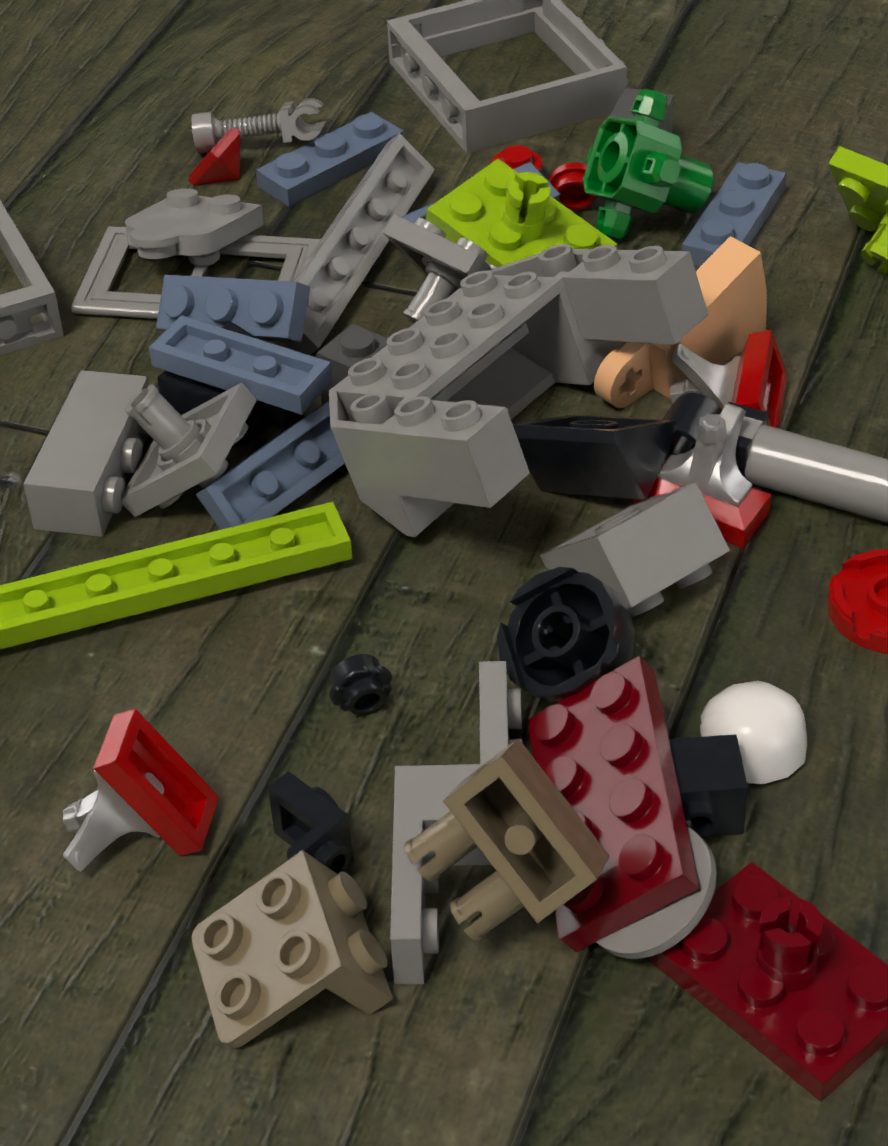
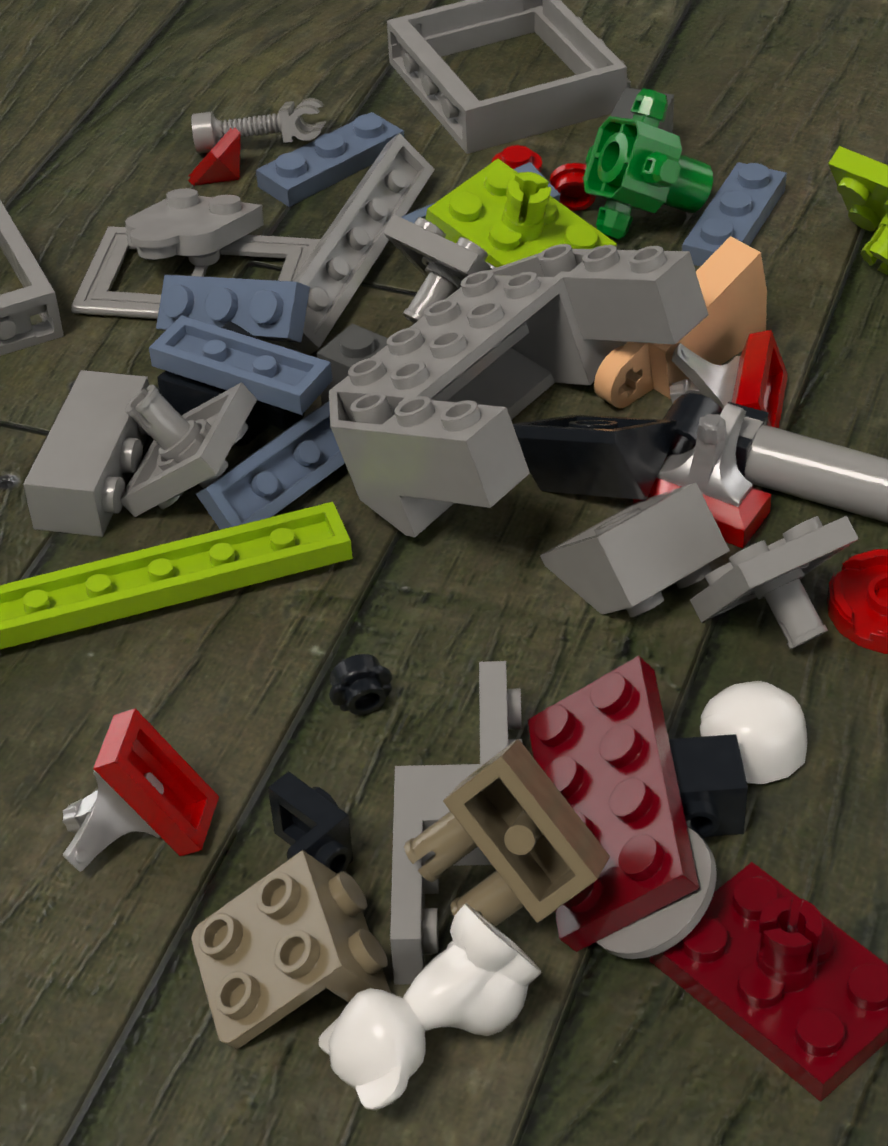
black cylinder [497,567,635,703] -> none
none -> white animal [319,903,542,1110]
none -> light grey plate [690,515,859,649]

